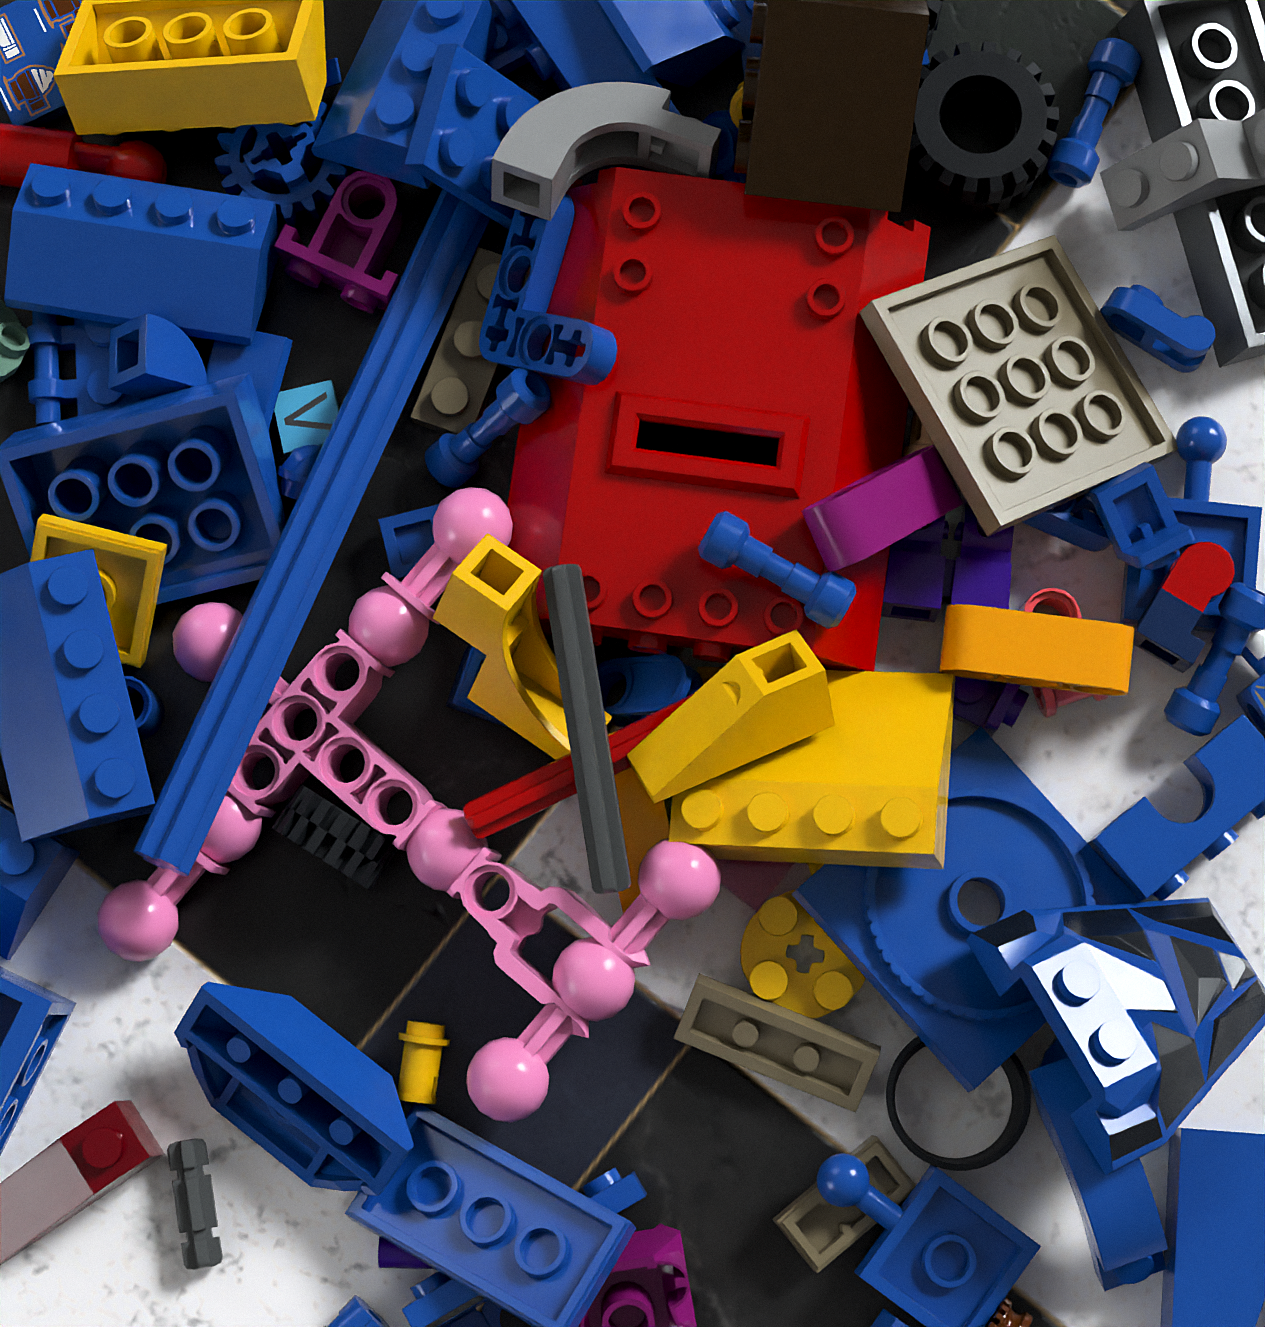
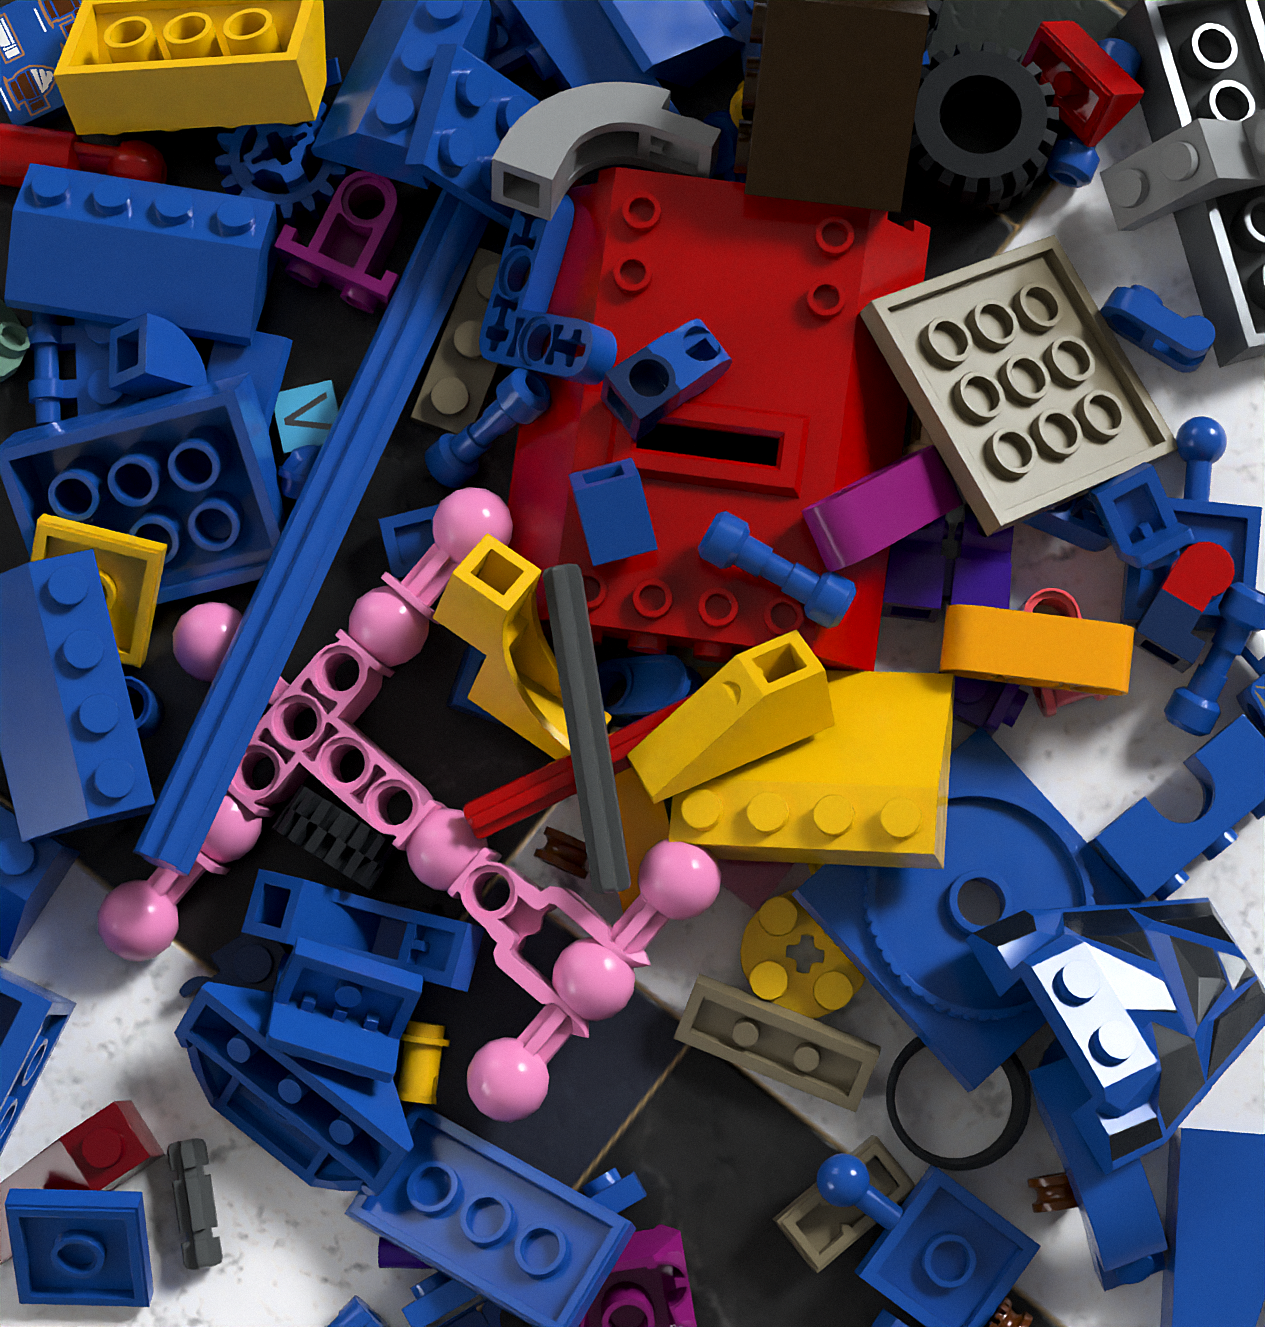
none -> blue tile [4,1188,154,1307]
none -> dark blue plate [179,933,290,999]
none -> blue arch [241,869,485,992]
none -> blue bracket [264,937,423,1083]
none -> reddish brown bush [533,826,588,880]
none -> blue brick [568,458,658,566]
none -> leg [600,318,732,443]
none -> red slope [1021,20,1144,147]
none -> reddish brown bush [1027,1172,1078,1213]

